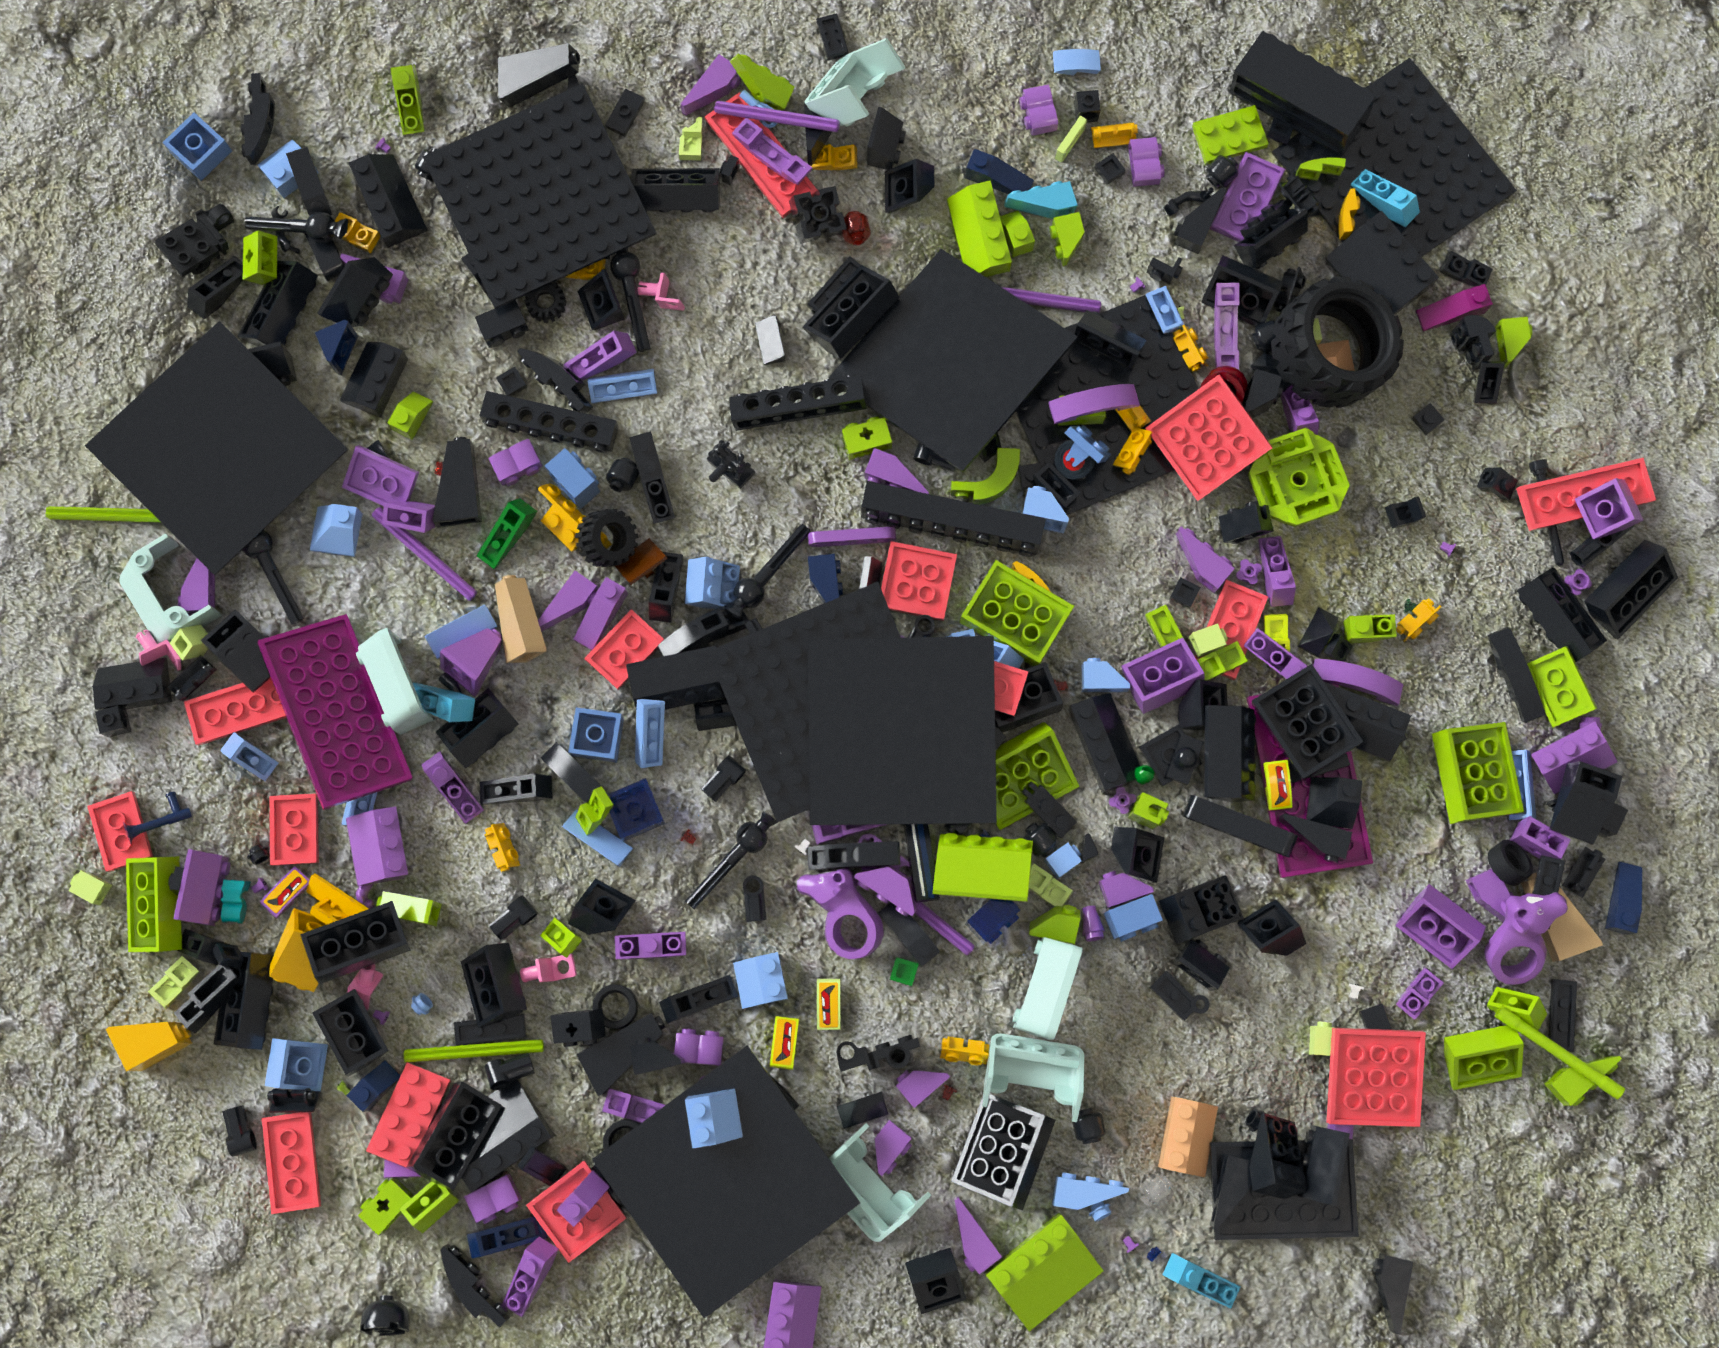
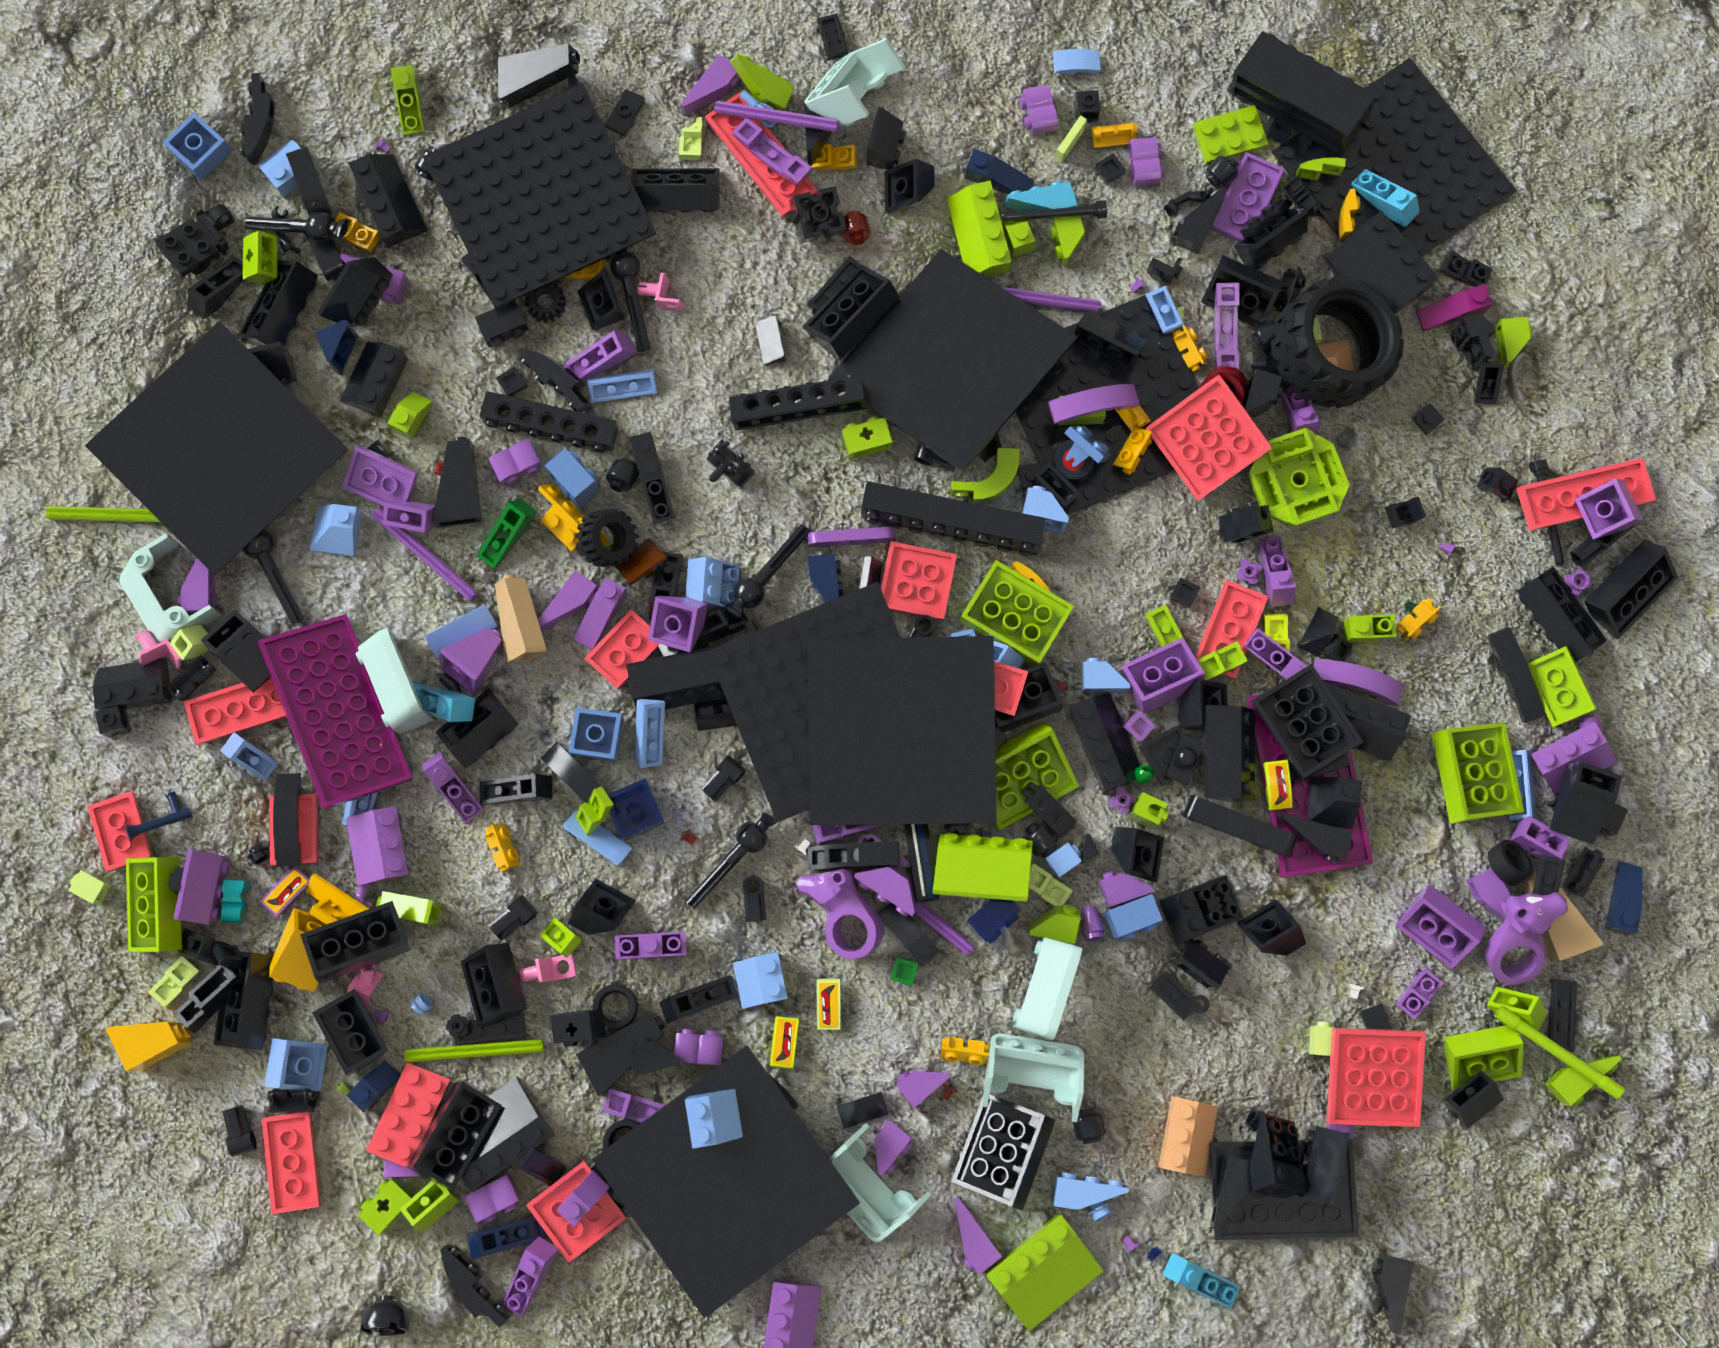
medium lavender piece [251,877,269,893] -> none
black piece [484,1053,535,1090] -> none
black plate [720,155,740,185] -> none
black plate [836,1035,920,1072] -> none
medium lavender slope [864,448,929,494] -> none
black slope [905,1248,967,1314] -> none
medium lavender slope [1176,527,1235,594] -> none
yellowish green brick [1189,623,1227,658] -> none
none -> black slope [273,773,301,867]
none -> black plate [446,1014,469,1038]
none -> medium lavender slope [648,596,708,652]
none -> black piece [1000,200,1107,221]
none -> medium lavender plate [1123,710,1156,743]
none -> black brick [1445,1070,1504,1129]

